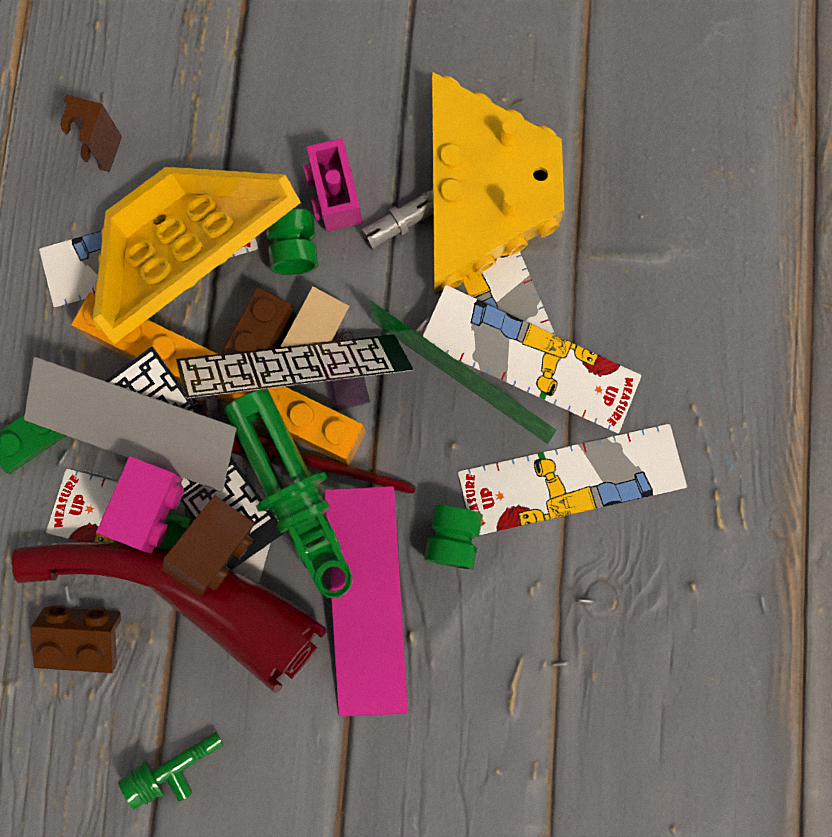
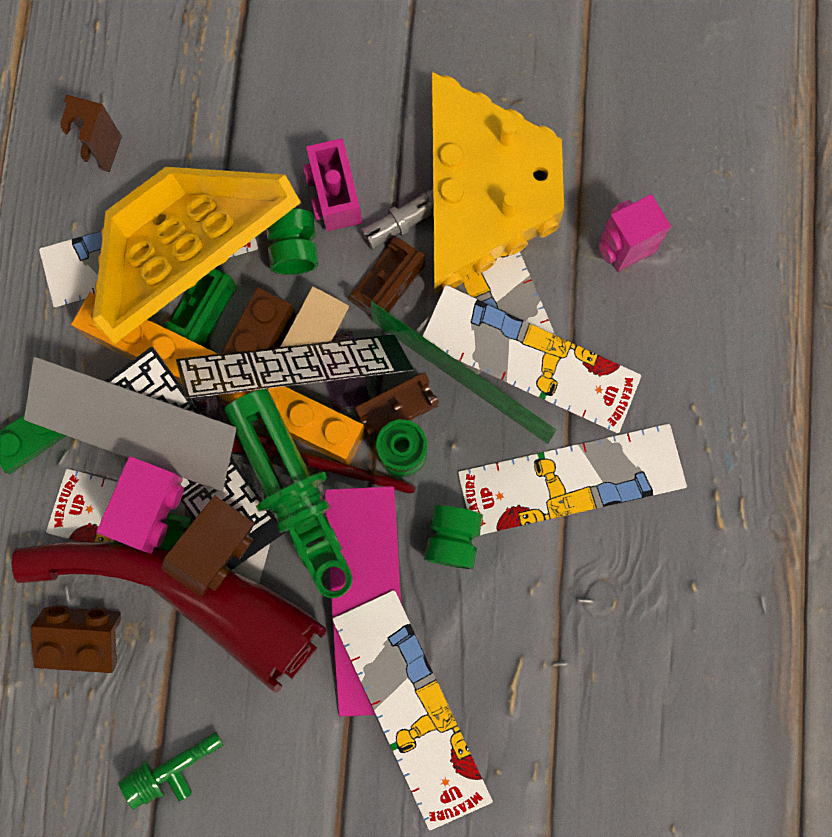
none -> green hinge [163,269,237,347]
none -> sticker [333,591,493,830]
none -> reddish brown hinge [348,236,425,317]
none -> reddish brown hinge [353,372,439,441]
none -> green wheel [376,419,427,478]
none -> dark pink brick [599,194,671,272]

